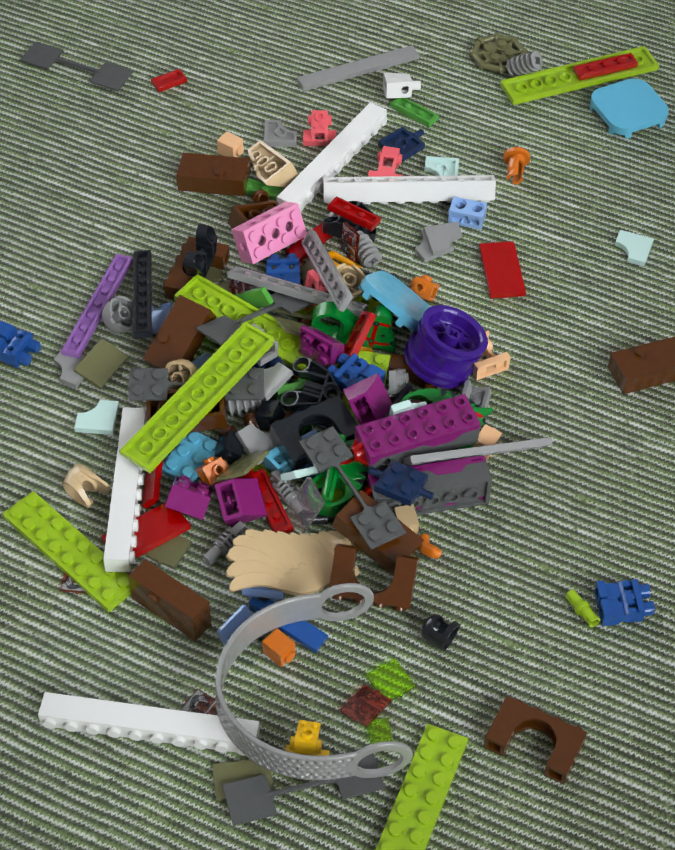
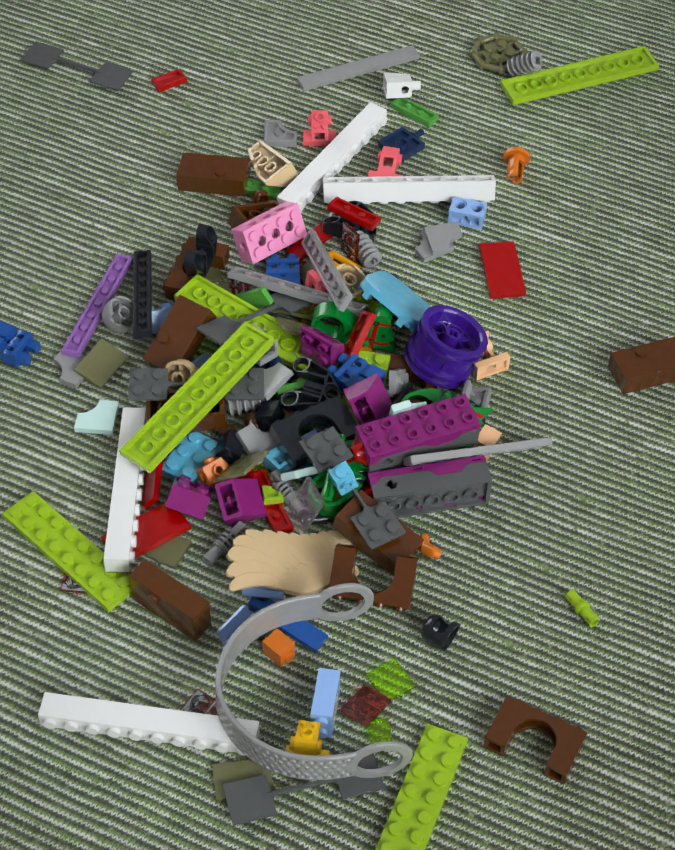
tan helmet [62,464,111,508] -> none
light nougat brick [217,131,244,157] -> none
dark blue plate [369,460,434,506] -> none
tan brick [394,504,419,535] -> none
orange brick [410,274,440,301] -> none
light aqua tile [424,156,459,176] -> none
red tile [573,53,638,81] -> none
medium azure tile [590,79,669,138] -> none
blue hips [594,579,655,626] -> none
light aqua tile [615,230,654,266] -> none
none -> lime tile [262,485,284,505]
none -> light blue brick [310,668,340,738]
none -> medium azure brick [328,461,359,496]

